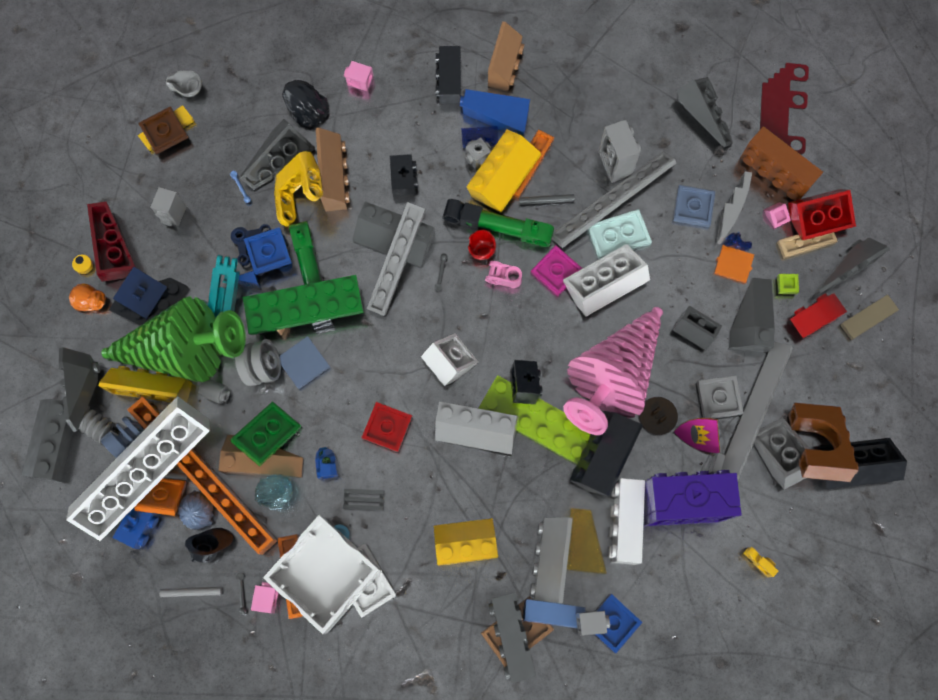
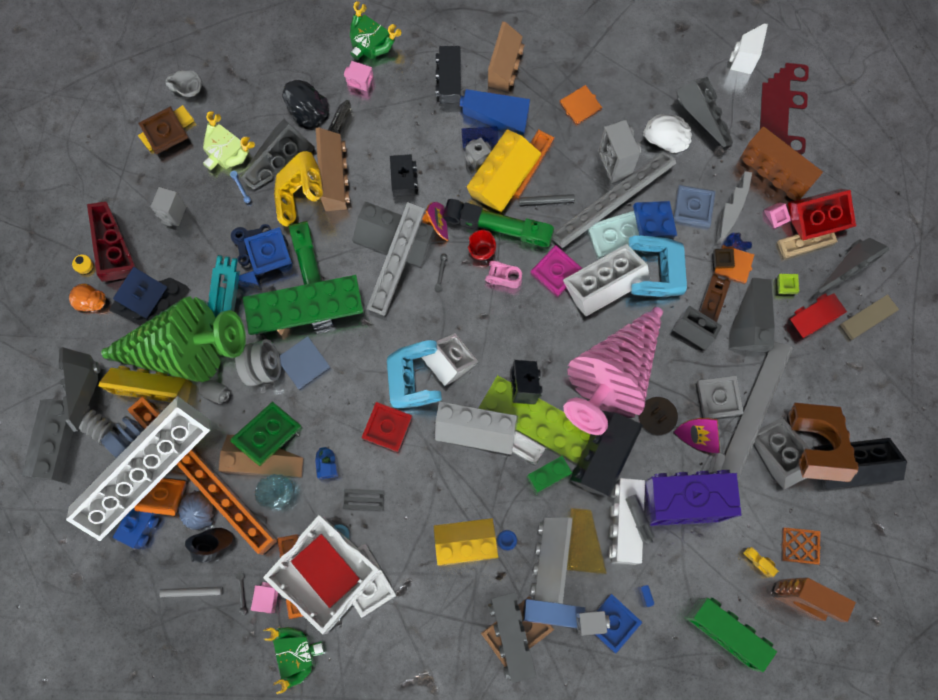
none -> yellowish green torso [203,111,255,170]
none -> green torso [263,627,325,694]
none -> red tile [290,534,360,608]
none -> clear smoke slope [328,100,352,135]
none -> green torso [350,1,402,60]
none -> medium azure connector [387,340,442,409]
none -> shield [422,202,449,241]
none -> blue tile [497,530,517,551]
none -> white tile [512,431,546,466]
none -> green brick [526,456,572,495]
none -> orange piece [560,85,602,124]
none -> dark grey piece [625,494,655,544]
none -> medium azure connector [629,235,687,297]
none -> blue plate [633,201,677,238]
none -> blue tile [638,585,655,607]
none -> white piece [643,114,692,153]
none -> green brick [685,597,777,672]
none -> reddish brown plate [699,274,731,322]
none -> dark brown tile [713,248,735,269]
none -> white slope [729,24,768,74]
none -> dark orange arch [774,577,856,622]
none -> orange window [782,527,821,565]

